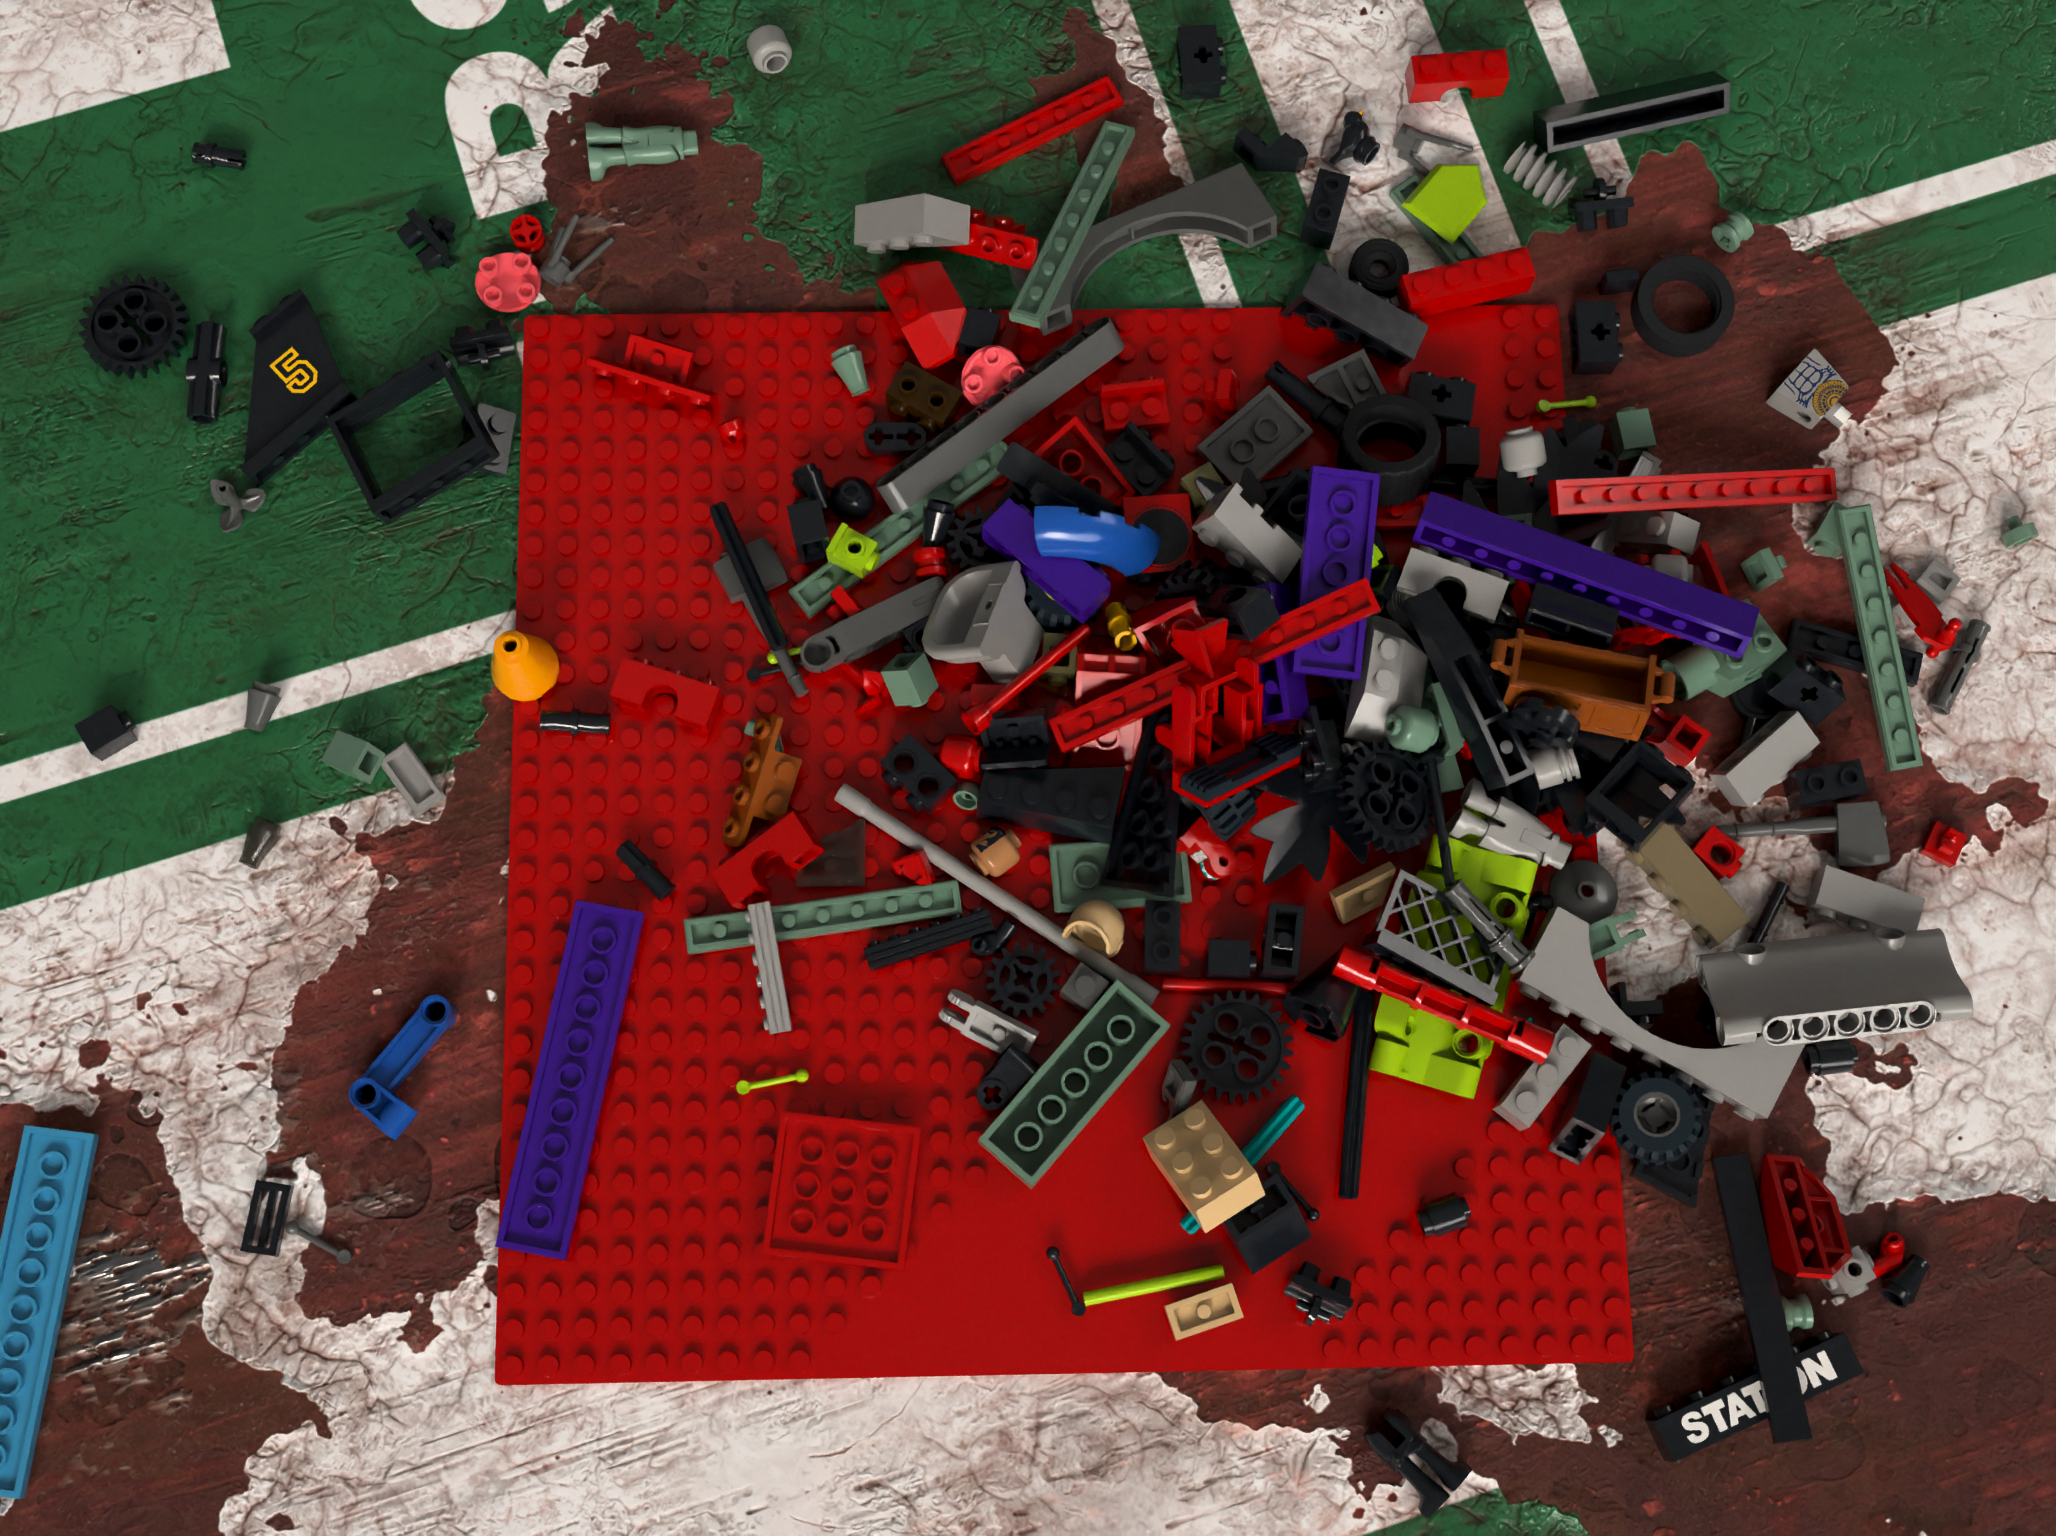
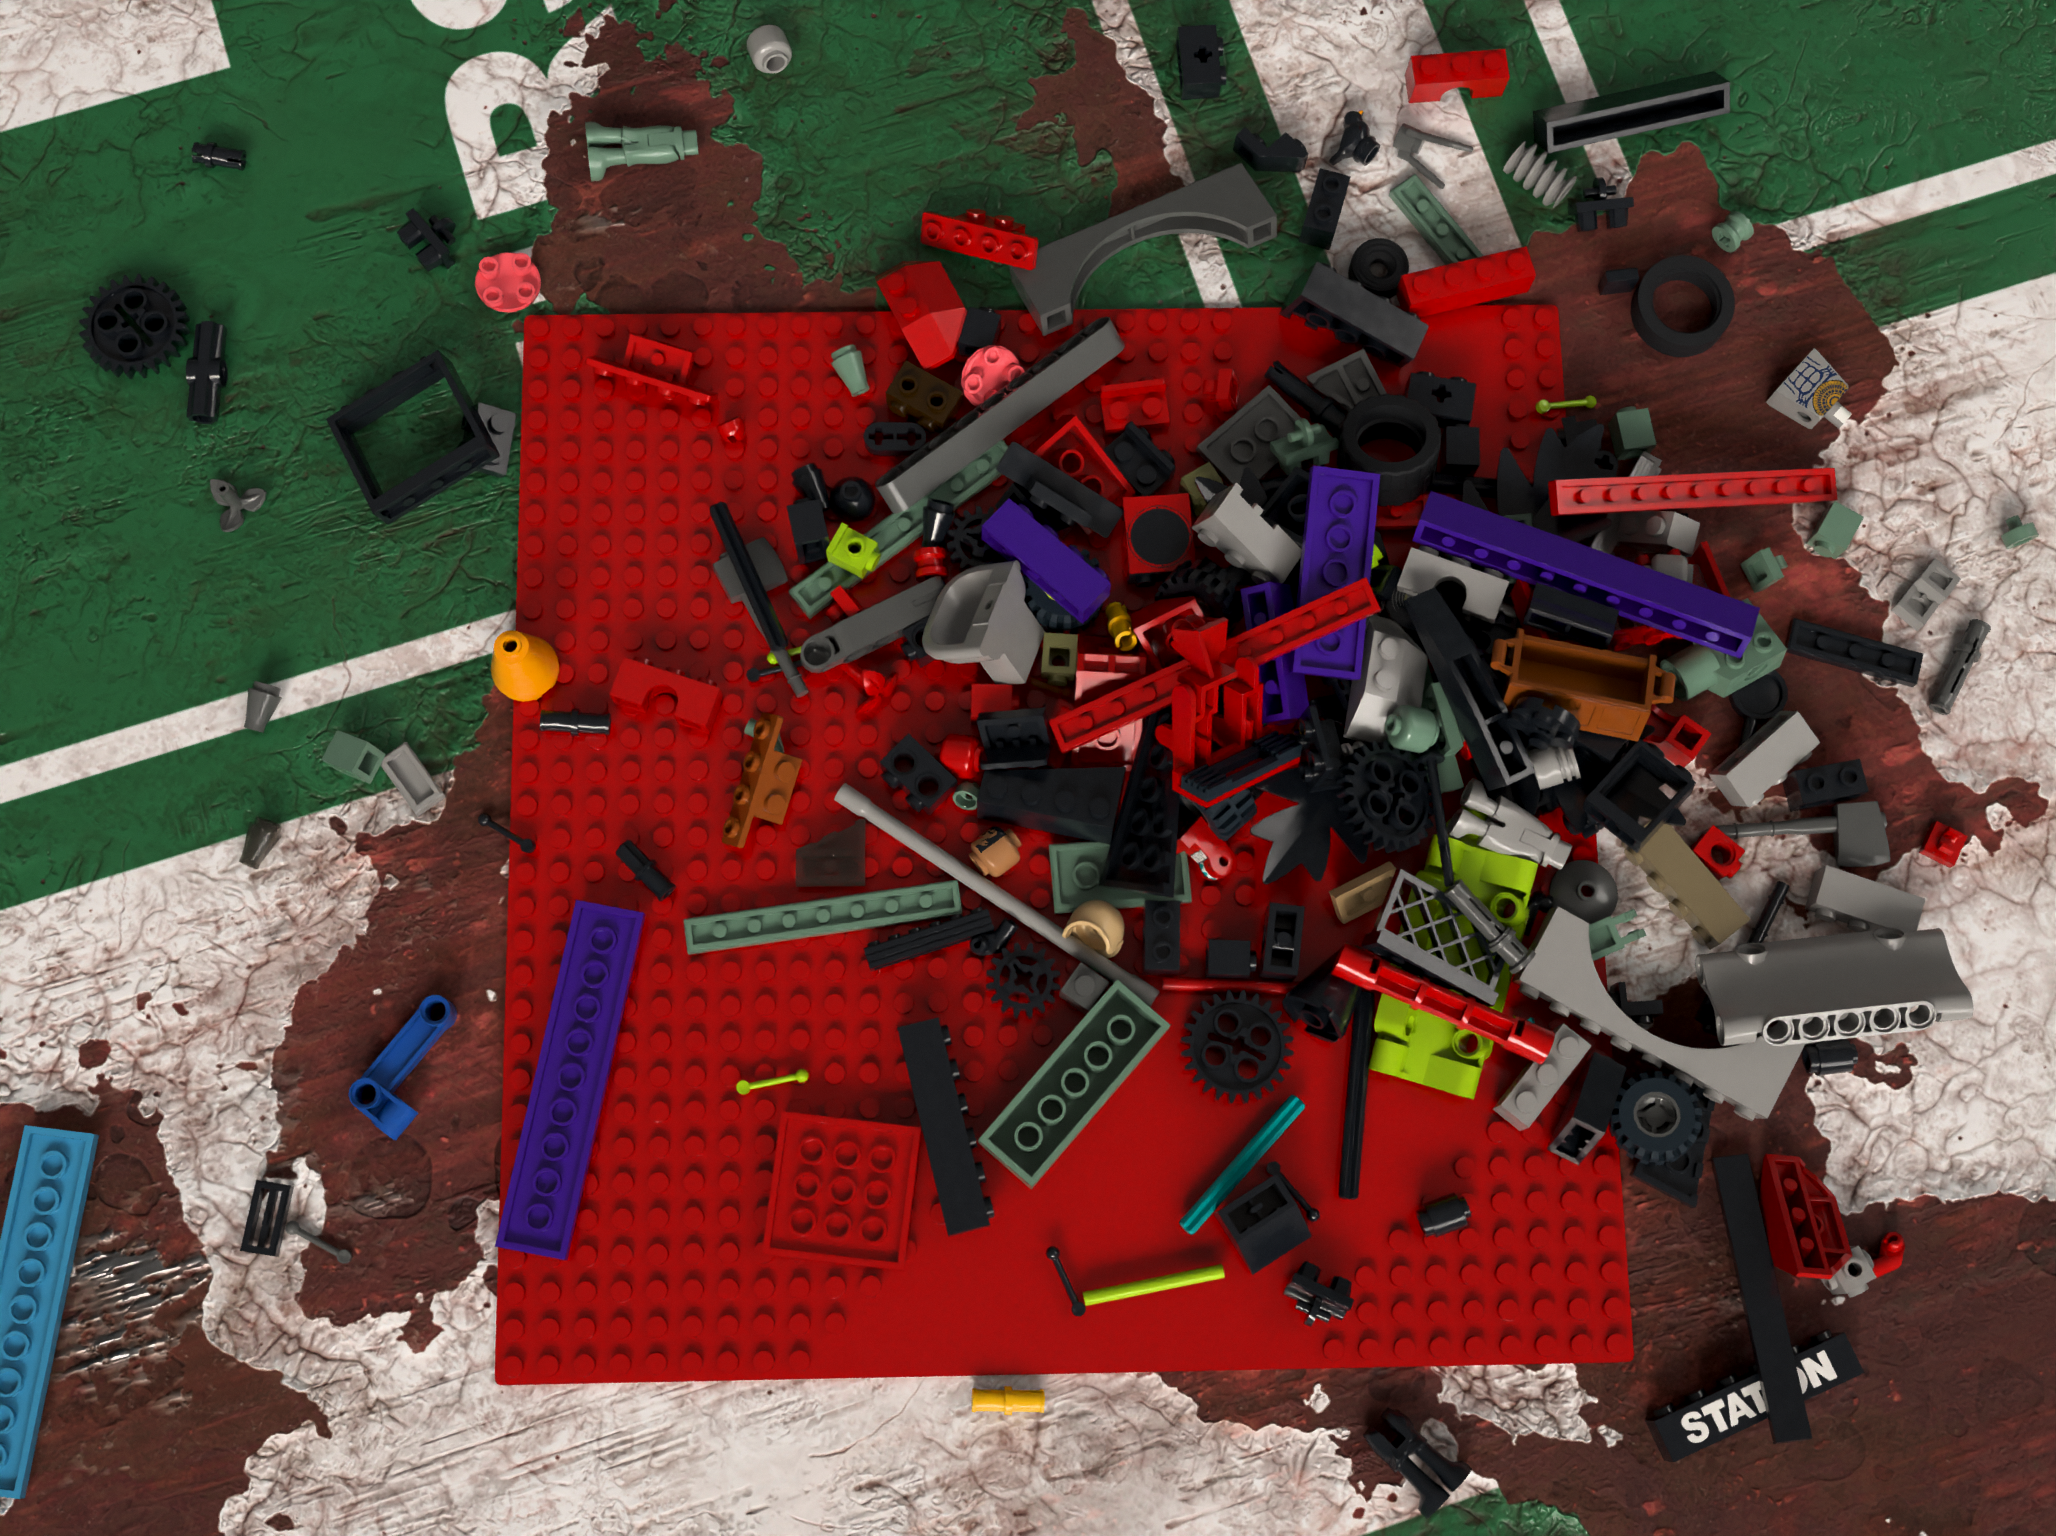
black brick [74,704,138,761] -> none
black piece [240,289,357,488] -> none
black hips [449,318,516,372] -> none
red wheel [510,215,545,254] -> none
dark grey plant [538,214,614,287] -> none
red arch [711,811,826,910] -> none
light grey piece [744,901,792,1034] -> none
light grey wedge [854,193,970,254] -> none
sand green brick [881,652,939,708] -> none
red tile [890,848,936,885] -> none
light grey hinge [939,989,1039,1054] -> none
red tile [941,75,1124,187] -> none
red piece [961,624,1091,735] -> none
black piece [977,1042,1040,1111] -> none
sand green tile [1009,120,1135,329] -> none
blue brick [1034,506,1161,576] -> none
tan brick [1142,1100,1265,1233] -> none
dark grey tile [1161,1059,1197,1122] -> none
tan plate [1164,1283,1244,1341] -> none
black brick [1196,583,1281,642] -> none
lime tile [1401,164,1488,244] -> none
light grey head [1499,426,1547,478] -> none
black brick [1568,301,1623,375] -> none
black brick [1761,647,1846,726] -> none
sand green wheel [1780,1293,1814,1332] -> none
sand green tile [1834,504,1923,772] -> none
black cone [1881,1254,1930,1308] -> none
red piece [1883,562,1962,658] -> none
none -> black hinge [478,813,536,853]
none -> black brick [897,1017,995,1237]
none -> yellow pin [971,1386,1045,1415]
none -> sand green hips [1270,418,1339,476]

